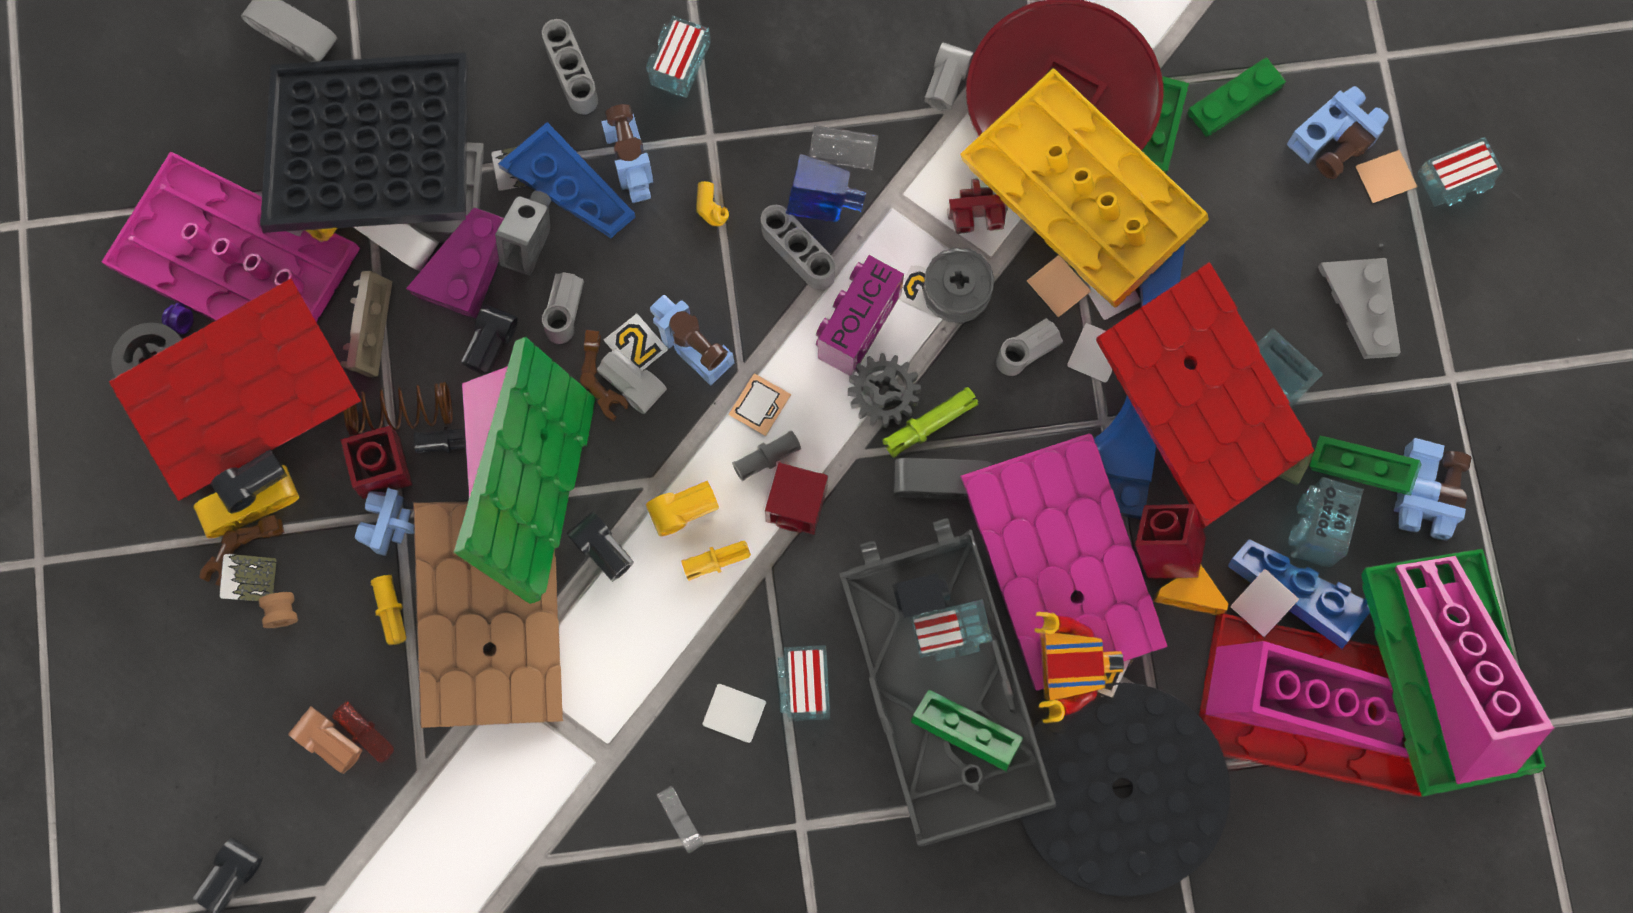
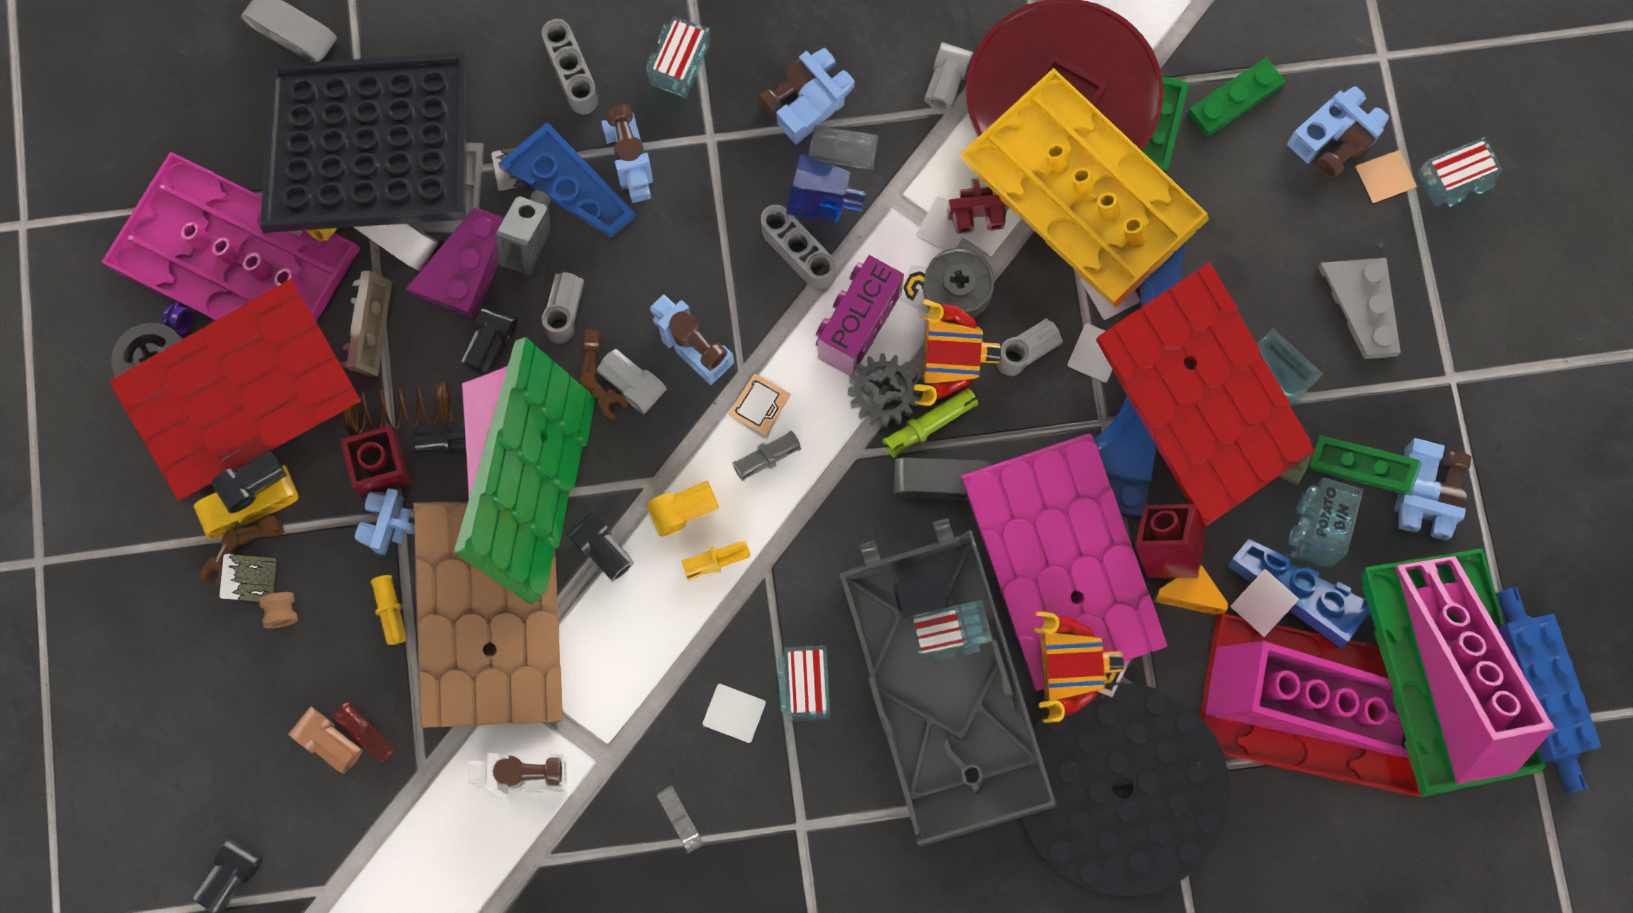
sticker [604,313,669,371] -> none
yellow arm [696,182,729,226] -> none
dark red head [765,462,828,535] -> none
green plate [911,690,1023,771] -> none
light nougat sticker [1027,255,1091,317] -> none
none -> hips [468,753,568,795]
none -> light blue hips [757,48,854,145]
none -> torso [914,299,1001,406]
none -> white sticker [916,196,964,250]
none -> blue plate [1496,587,1601,794]

